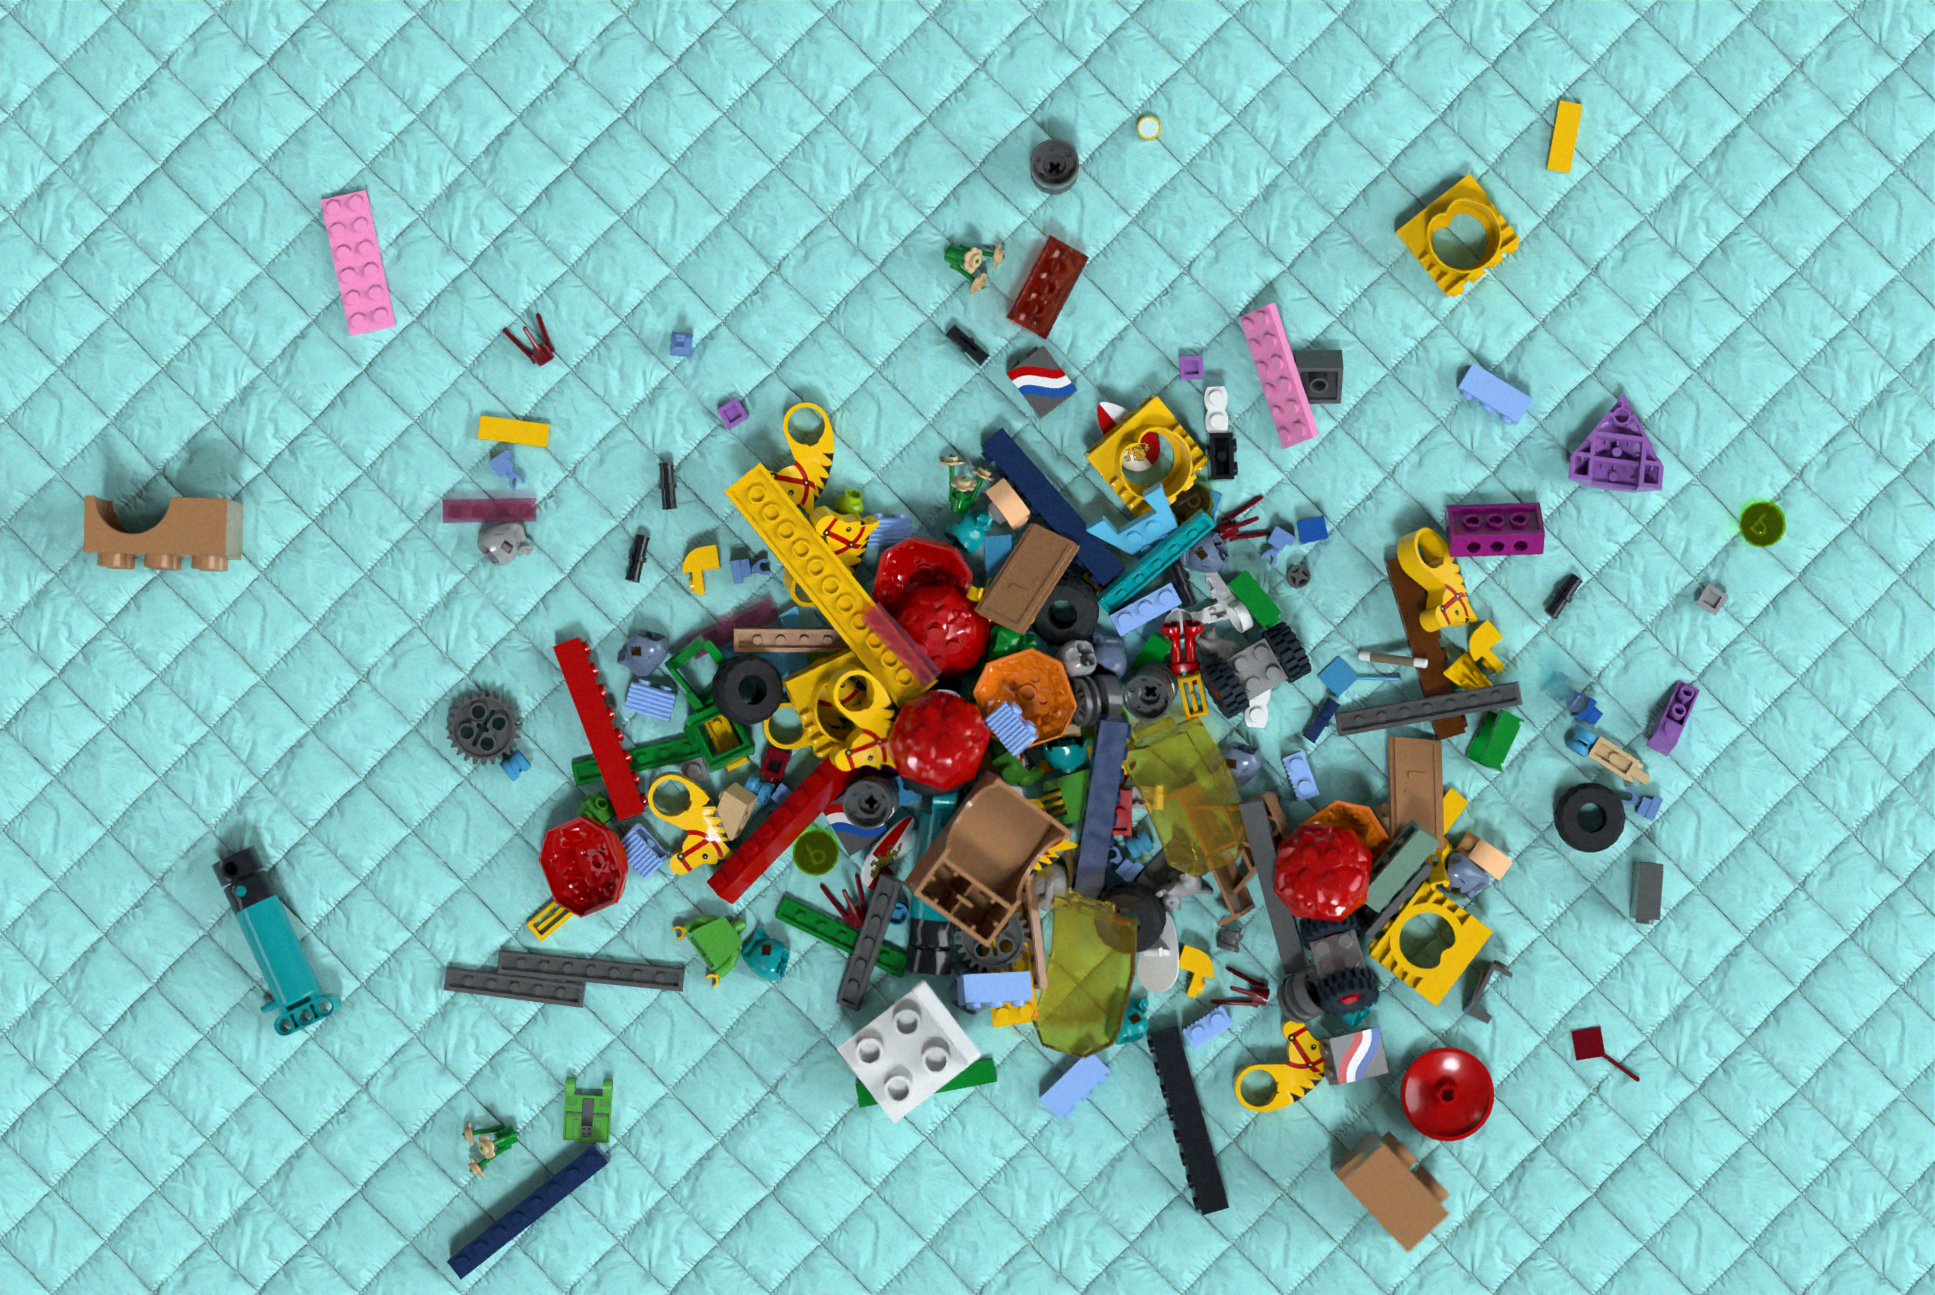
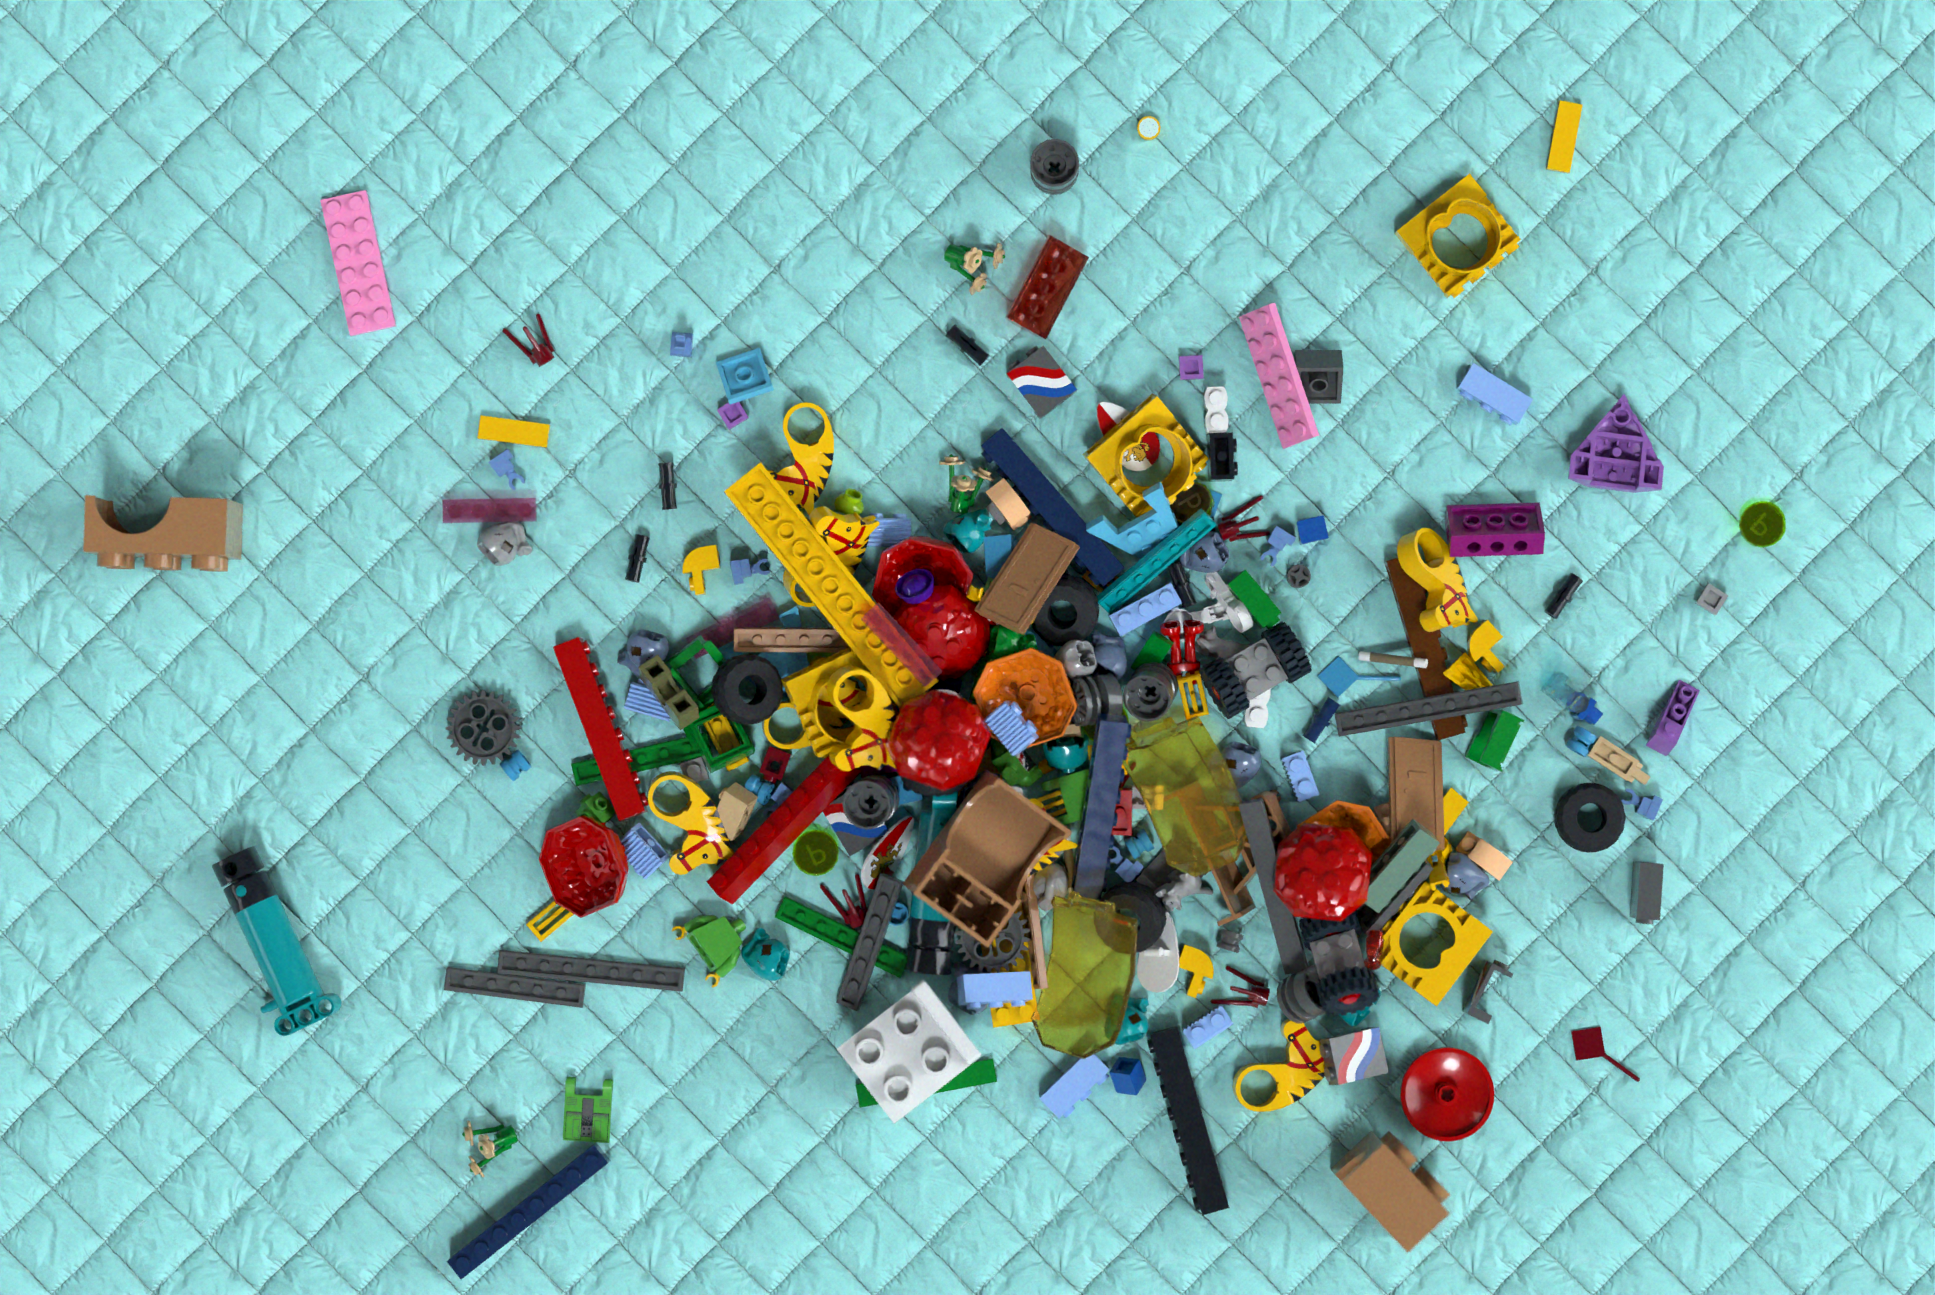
none -> olive arch [639,655,699,730]
none -> medium azure plate [716,348,774,405]
none -> dark purple hat [895,568,934,604]
none -> blue panel [1109,1057,1146,1096]
none -> clear red arm [1364,930,1384,970]

